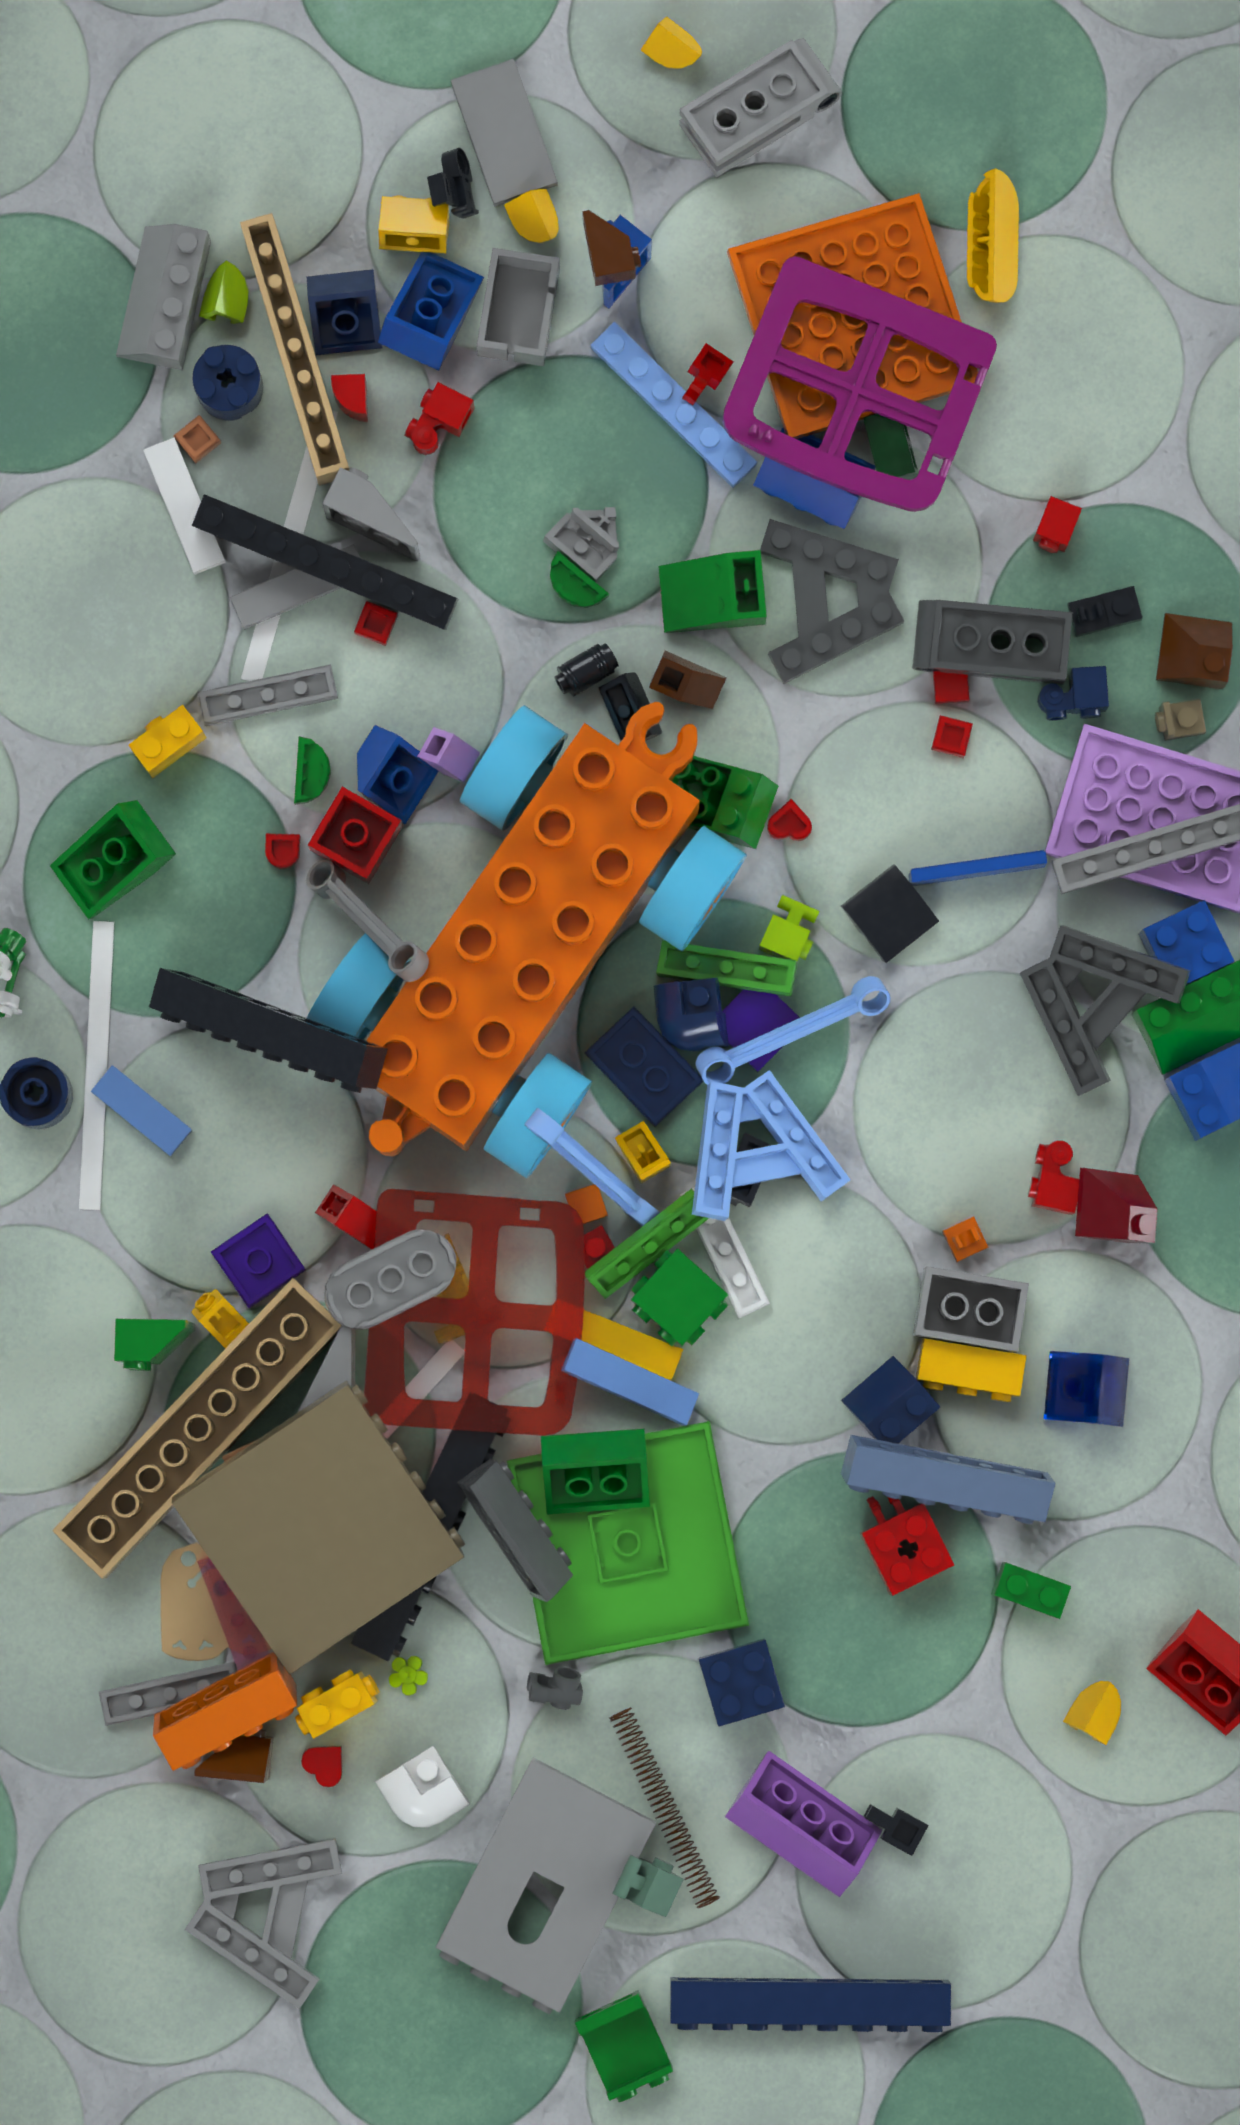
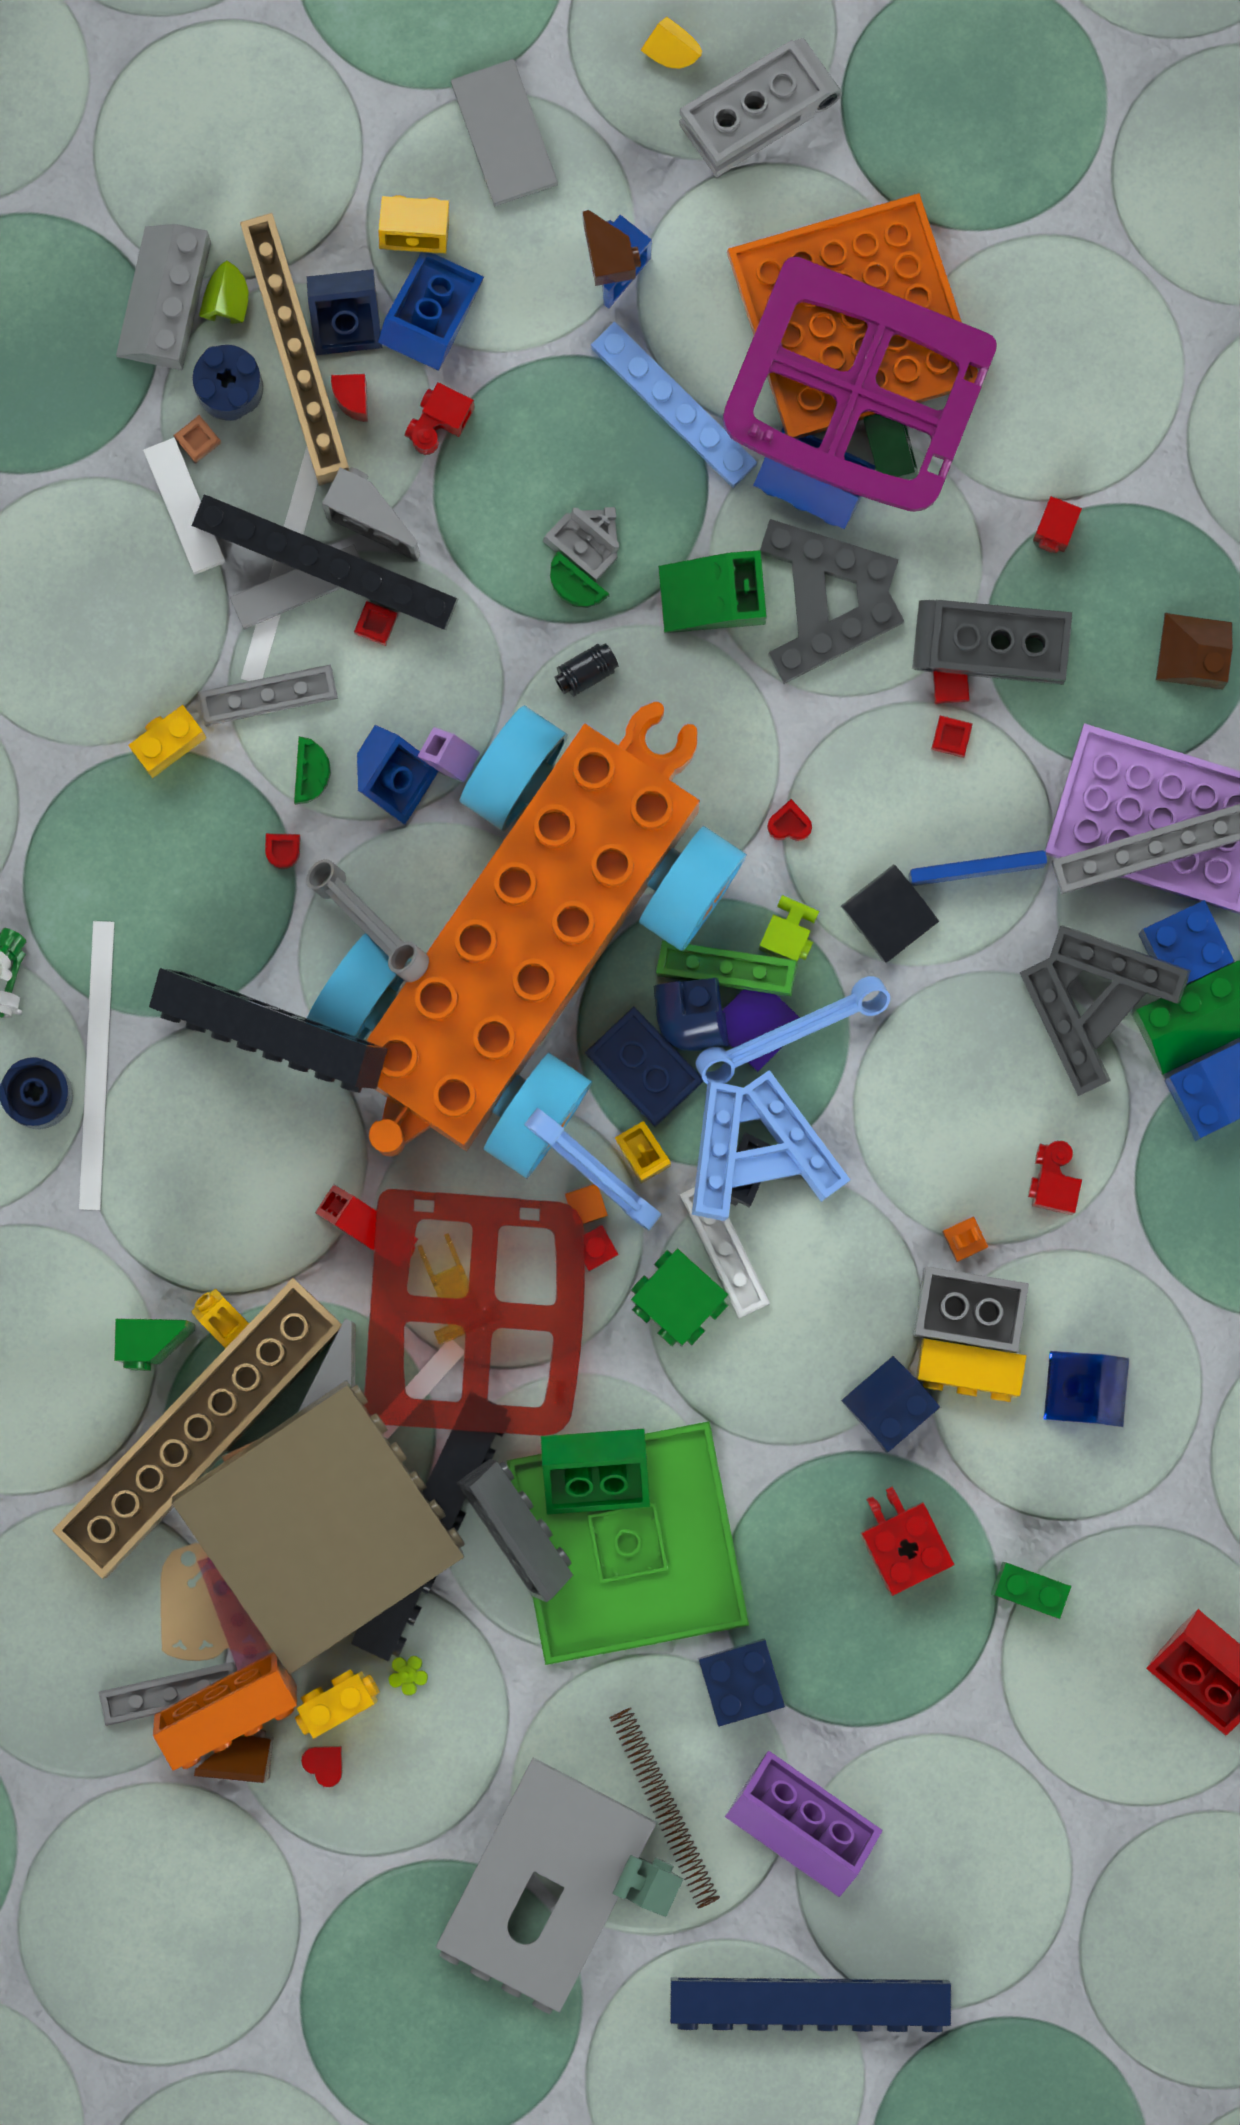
green slope [50,800,176,920] -> none
medium blue tile [91,1065,192,1157] -> none
light grey plate [185,1838,342,2009] -> none
dark purple tile [211,1213,306,1309] -> none
red brick [308,786,403,884] -> none
light grey tile [324,1229,457,1330] -> none
white brick [375,1745,470,1828] -> none
black piece [427,148,479,219] -> none
light grey piece [477,248,560,366] -> none
yellow brick [504,189,559,243] -> none
dark grey plate [527,1667,583,1710] -> none
yellow tile [543,1299,684,1381] -> none
medium blue tile [561,1338,699,1426] -> none
green panel [575,1990,673,2102] -> none
bright green tile [583,1188,709,1299] -> none
black slope [598,672,662,741] -> none
reddish brown slope [649,650,727,709] -> none
green slope [672,756,779,849] -> none
red plate [682,343,734,405] -> none
sand blue brick [841,1435,1056,1524] -> none
black plate [863,1804,929,1856] -> none
yellow brick [967,168,1019,303] -> none
dark blue brick [1037,666,1109,721] -> none
yellow brick [1063,1681,1121,1745] -> none
black plate [1067,586,1143,637] -> none
dark red slope [1075,1168,1157,1243] -> none
dark tan bracket [1155,699,1206,741] -> none

